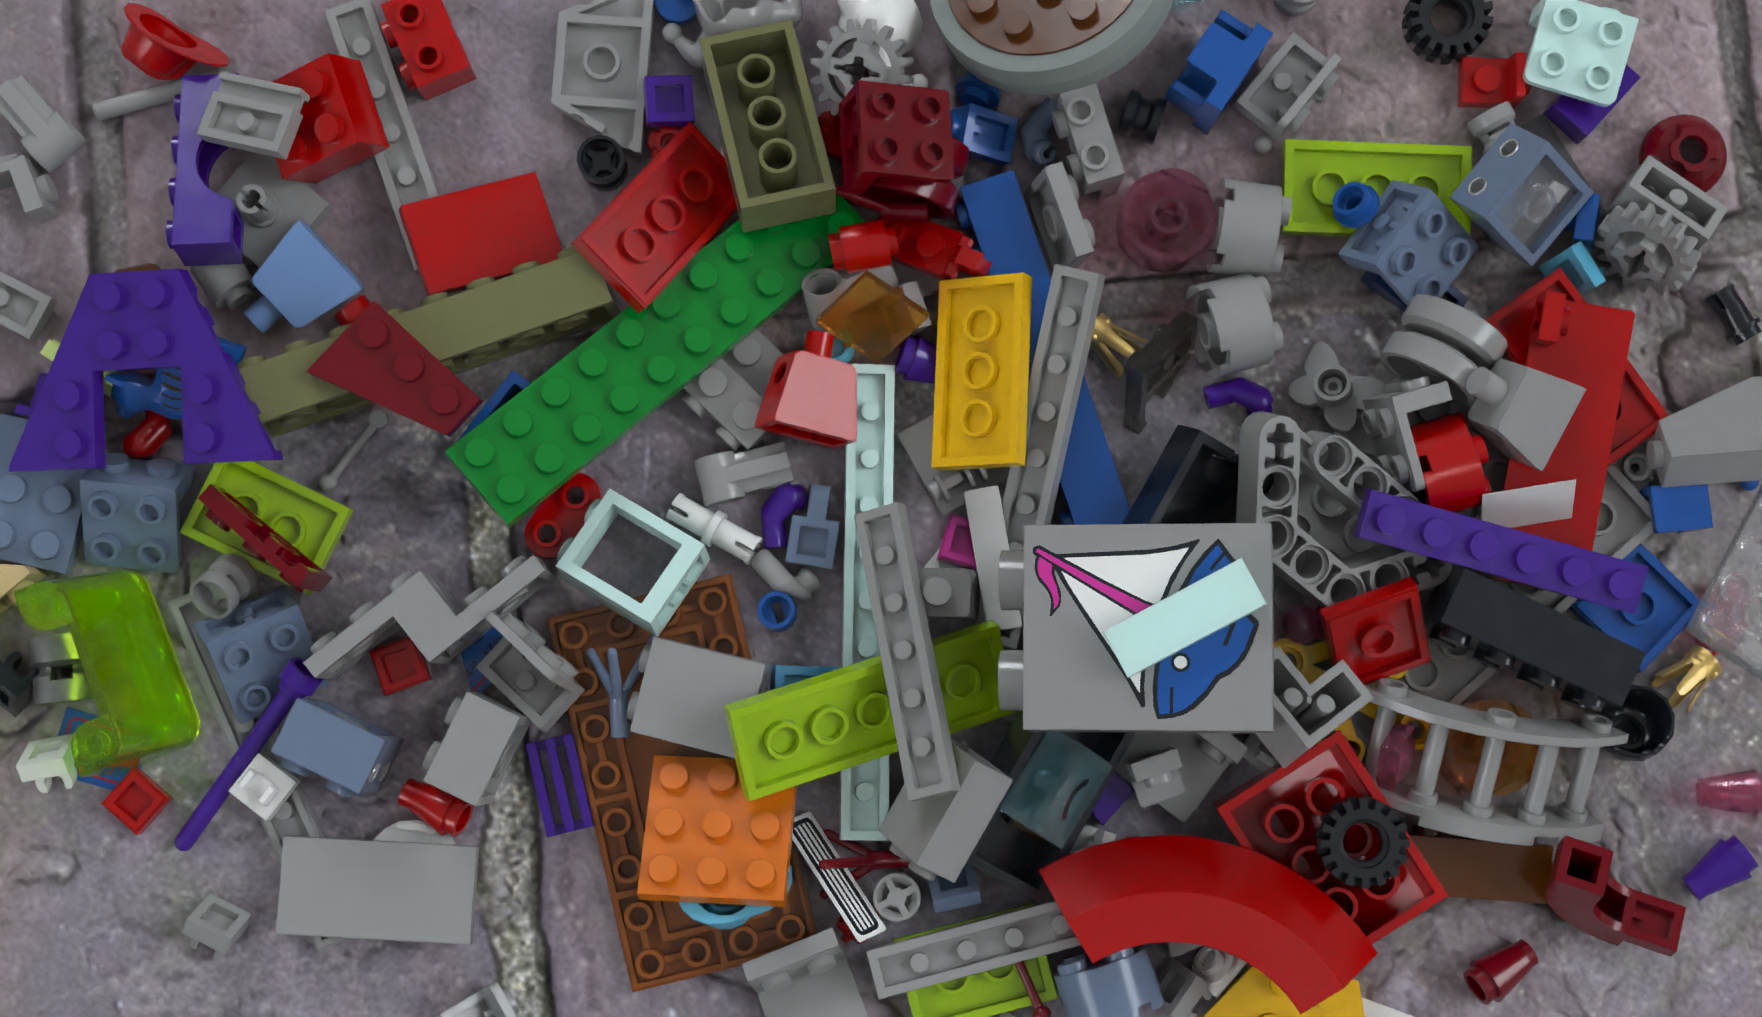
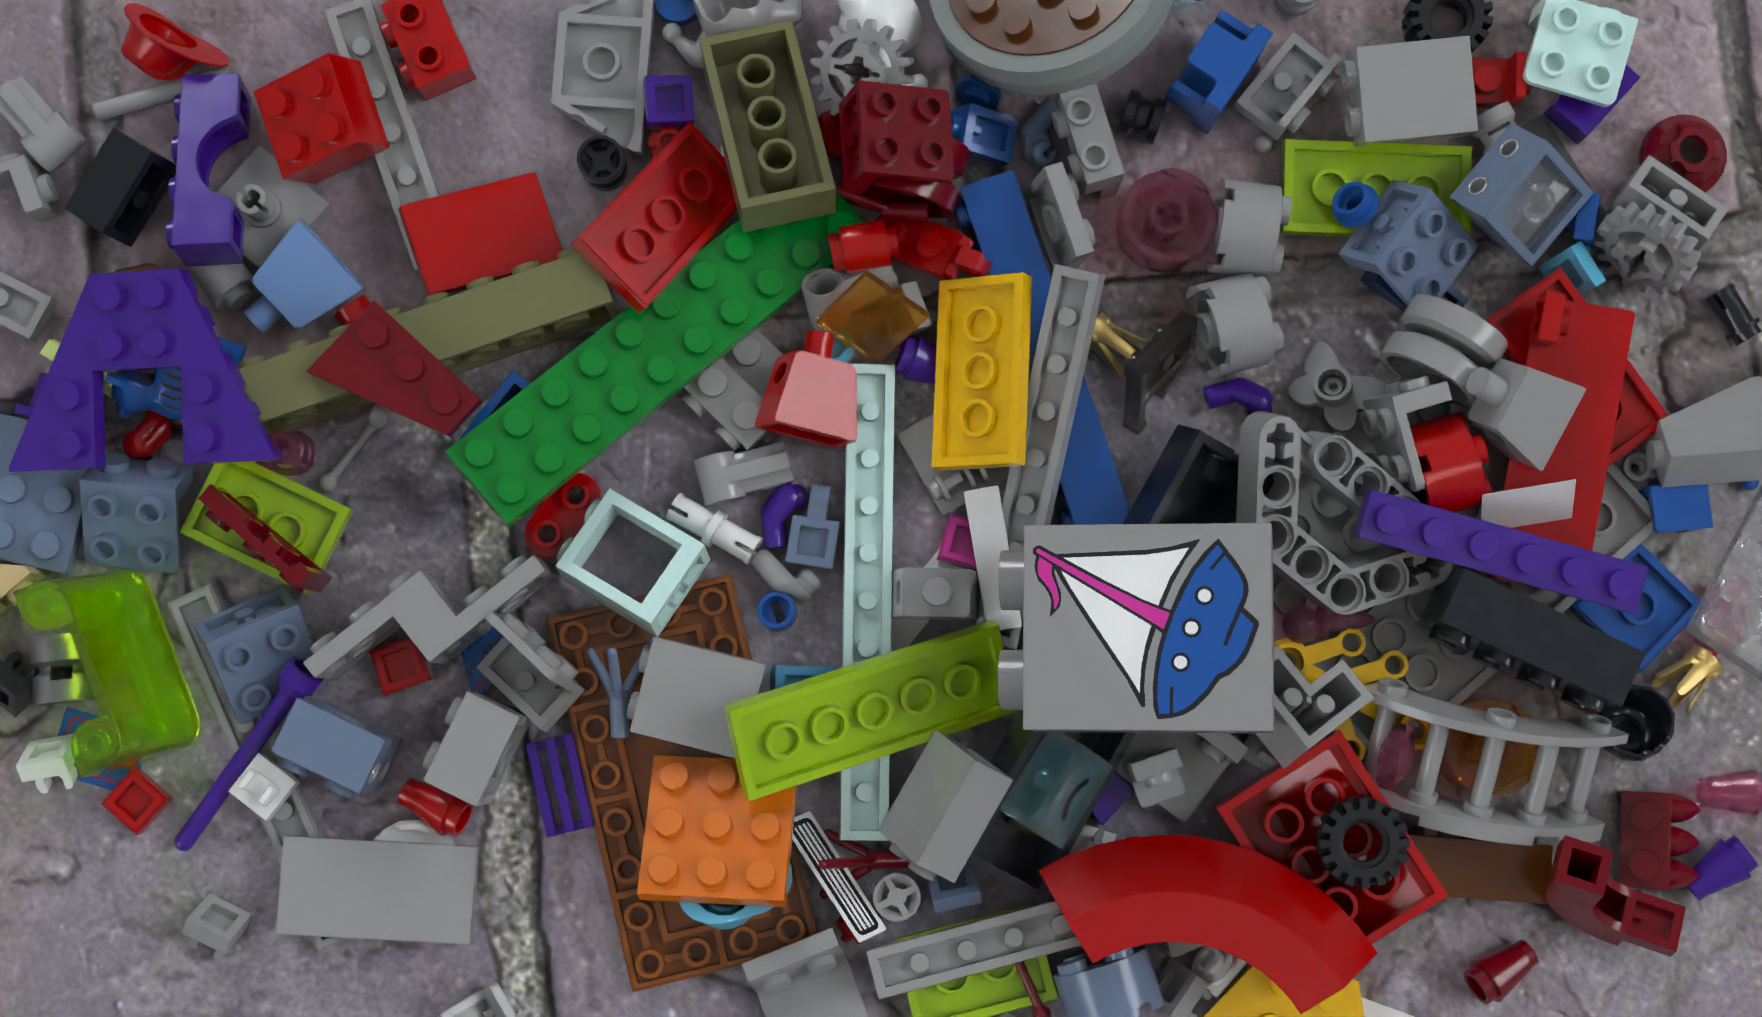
light grey wheel [189,554,257,619] -> none
light grey plate [197,71,310,160] -> none
light grey plate [854,502,961,802] -> none
light aqua tile [1103,558,1267,678] -> none
red tile [1319,577,1431,685] -> none
none -> black brick [65,127,176,247]
none -> clear pink cone [269,430,317,477]
none -> light grey panel [1340,36,1478,147]
none -> dark red plate [1619,790,1700,890]

